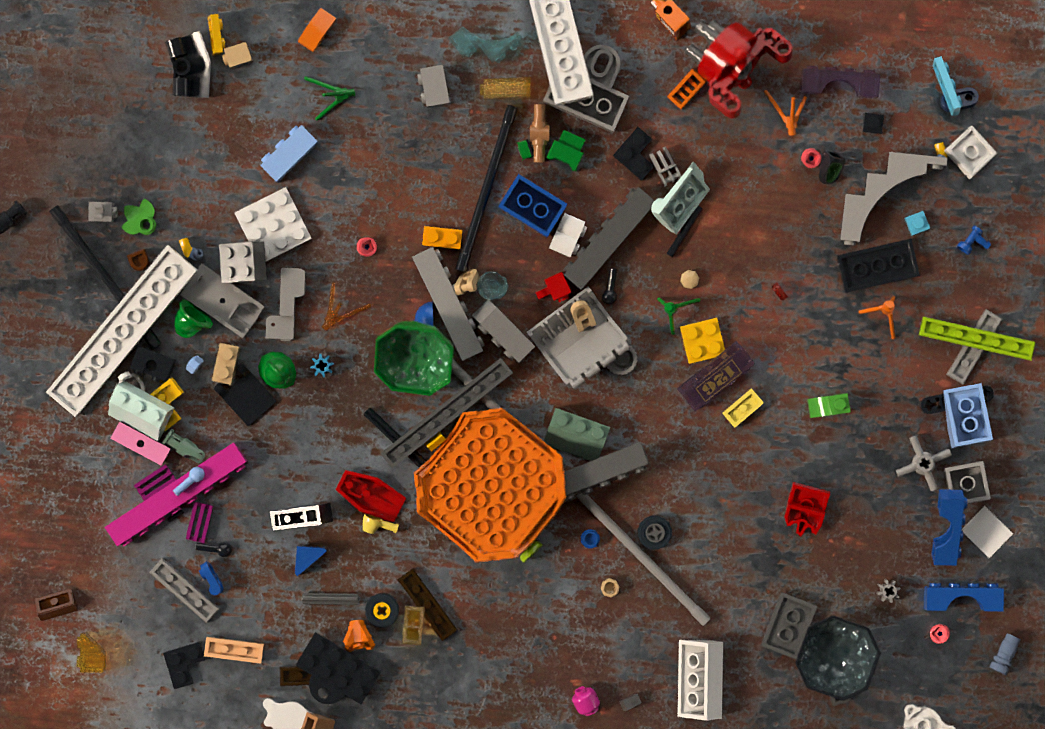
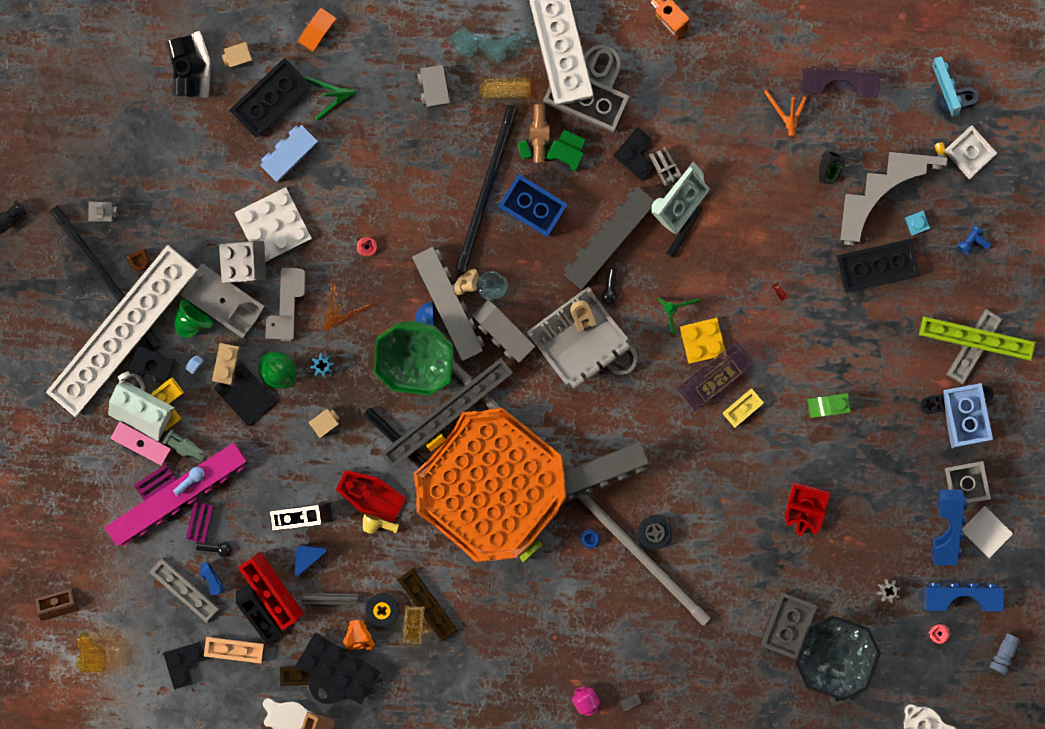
bright green plate [122,199,156,235] -> none
arm [179,237,204,261] -> none
yellow plate [207,14,225,55] -> none
light orange plate [422,226,462,249] -> none
red brick [535,272,571,302] -> none
sand green slope [544,408,610,461] -> none
white brick [549,213,587,257] -> none
tan tile [600,578,620,597] -> none
orange slope [667,67,707,109] -> none
white slope [678,640,723,720] -> none
tan tile [680,270,699,289] -> none
red piece [685,20,792,119] -> none
coral tile [801,148,822,168] -> none
orange plant [858,296,896,339] -> none
black plate [862,113,884,134] -> none
light grey bar [896,435,952,491] -> none
none -> black plate [229,58,312,138]
none -> black slope [236,584,283,644]
none -> red brick [238,551,304,630]
none -> tan brick [308,409,340,438]

